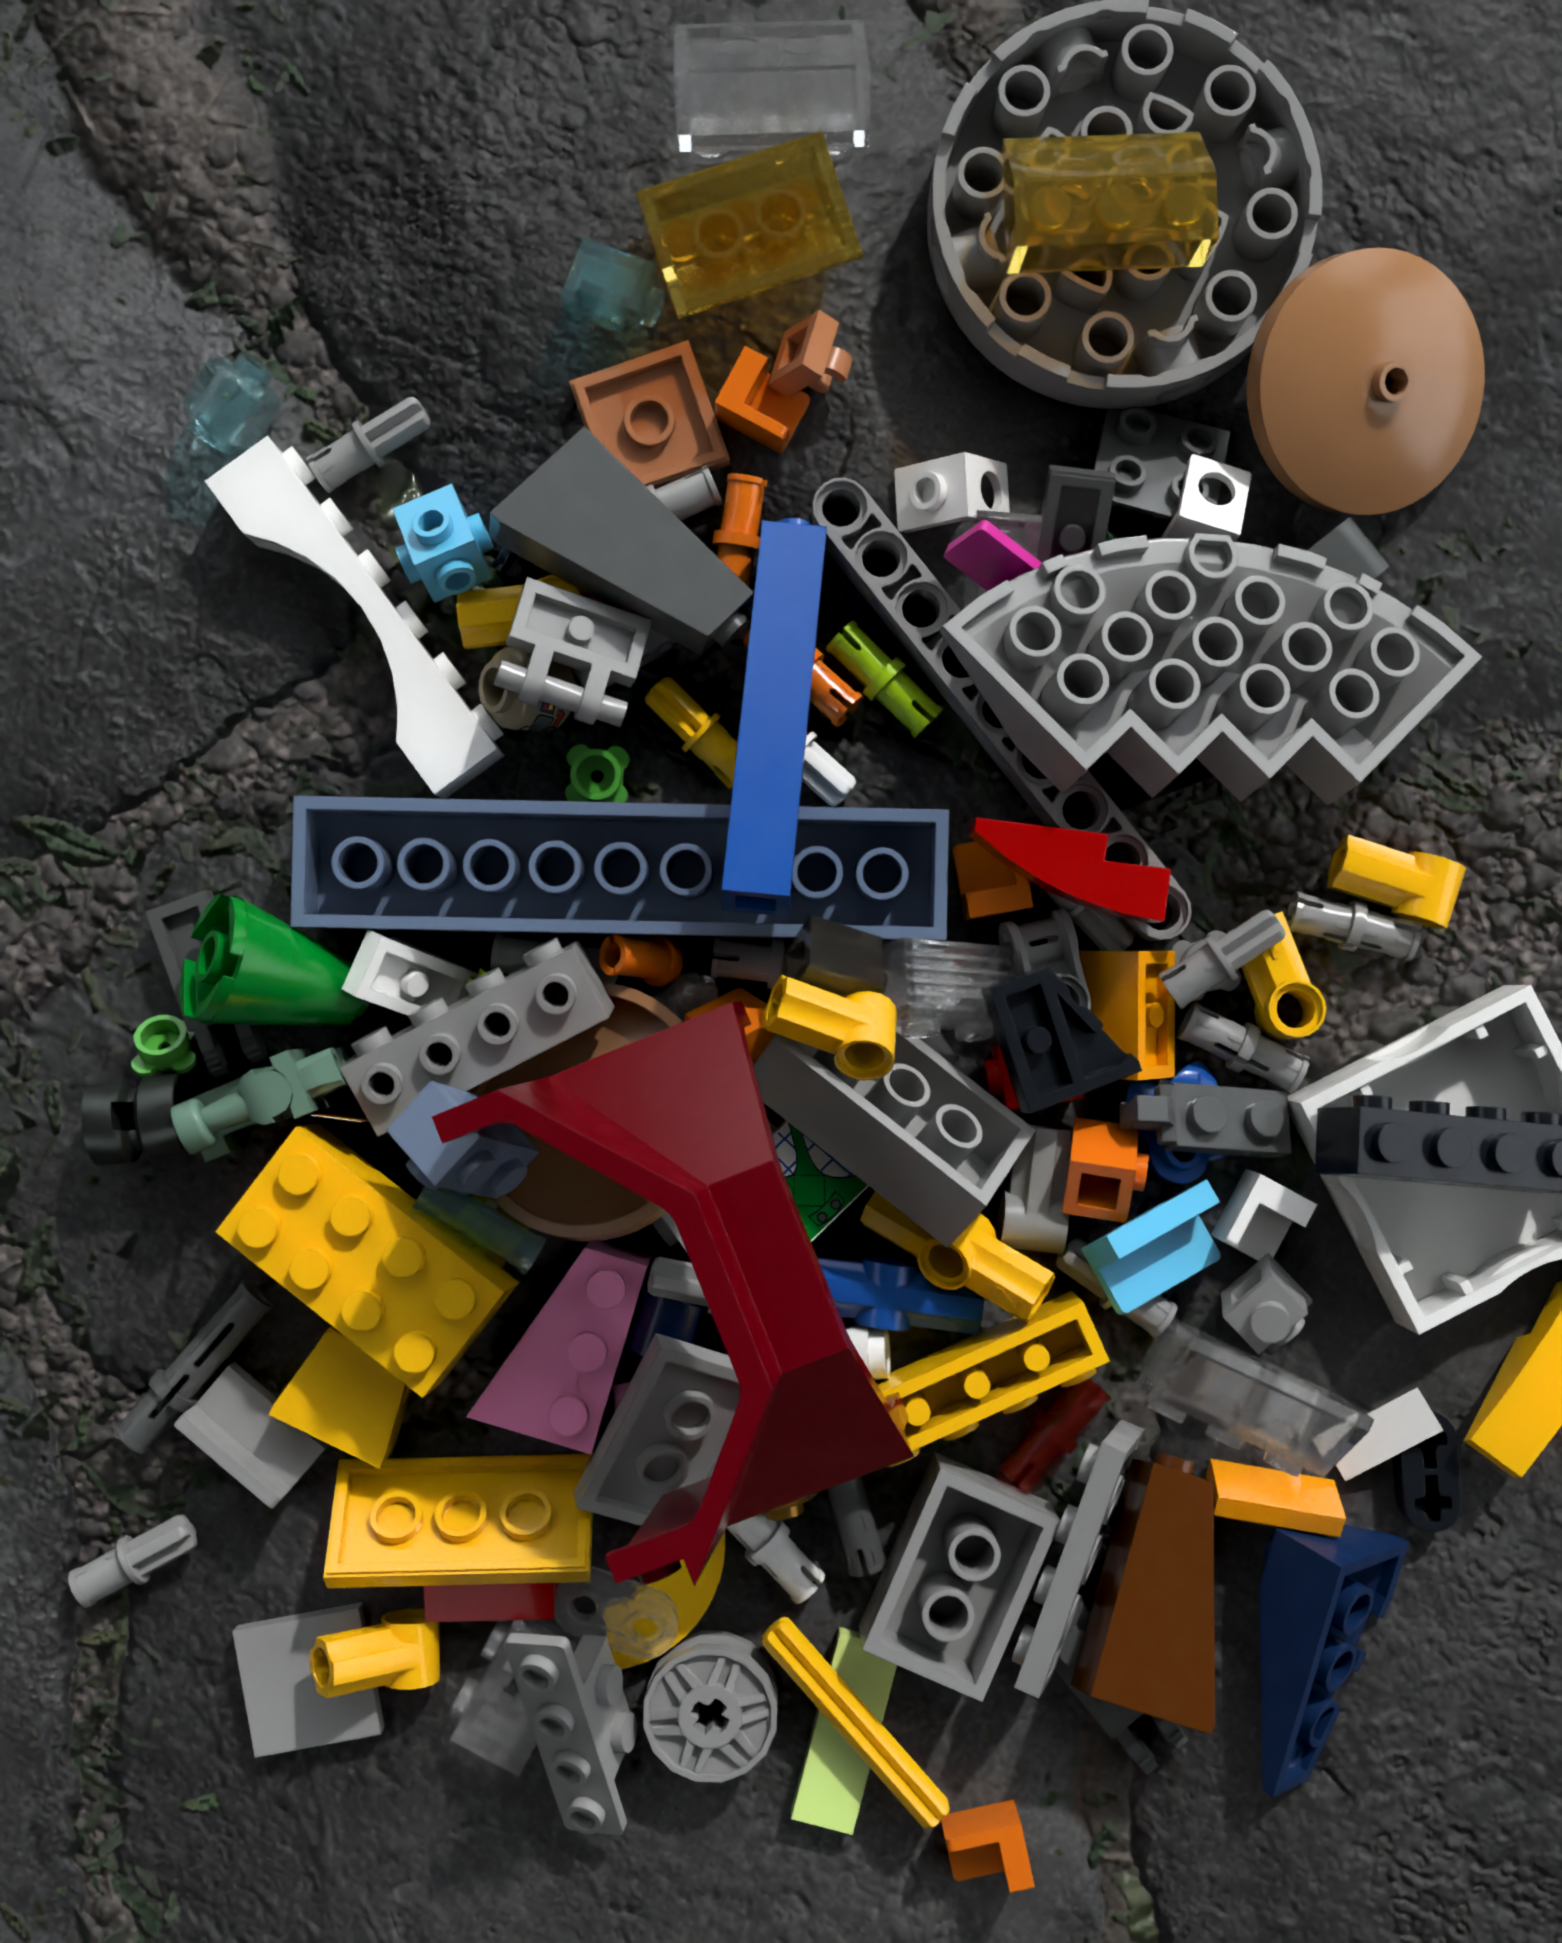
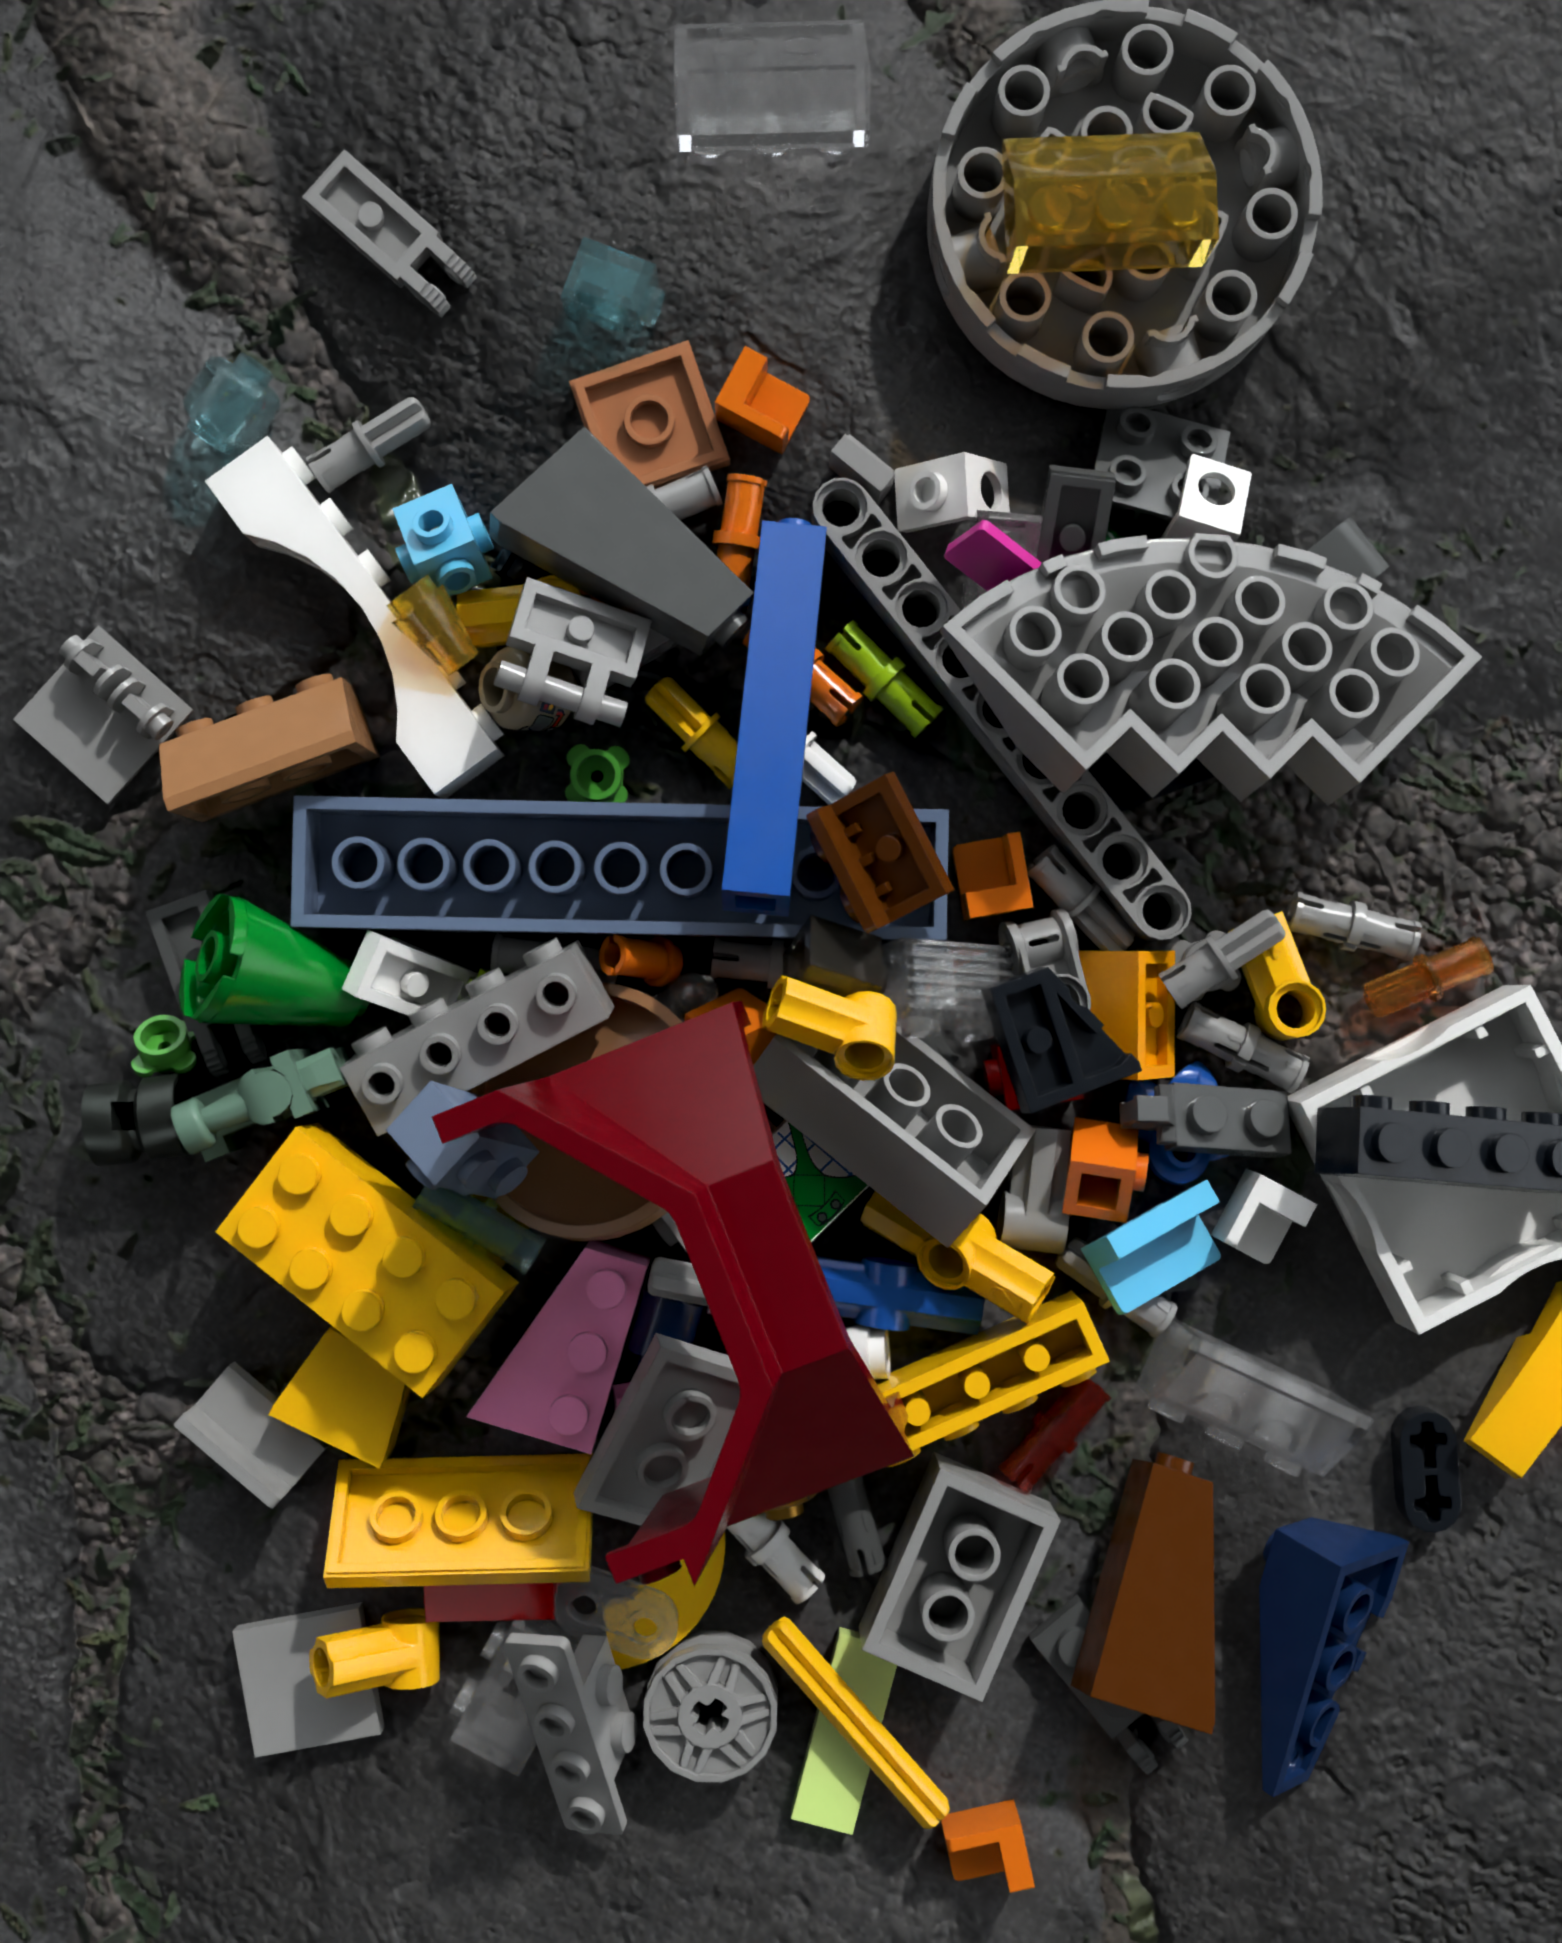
light grey axle [68,1515,198,1608] -> none
dark grey pin [114,1280,274,1454] -> none
sticker [312,1113,369,1122] -> none
clear yellow slope [636,131,863,319] -> none
nougat tile [768,310,853,398] -> none
red slope [968,817,1171,923] -> none
light grey wing [1012,1419,1145,1699] -> none
light orange tile [1205,1458,1346,1537] -> none
light grey brick [1221,1253,1313,1355] -> none
medium nougat dish [1246,247,1485,515] -> none
white sticker [1320,1387,1444,1481] -> none
yellow piece [1327,835,1466,929] -> none
none -> light grey hinge [13,625,194,805]
none -> medium nougat slope [159,673,380,822]
none -> light grey hinge [302,150,477,318]
none -> clear yellow cone [386,574,479,676]
none -> reddish brown bracket [806,772,955,934]
none -> light grey tile [829,434,895,505]
none -> clear orange axle [1363,936,1494,1017]

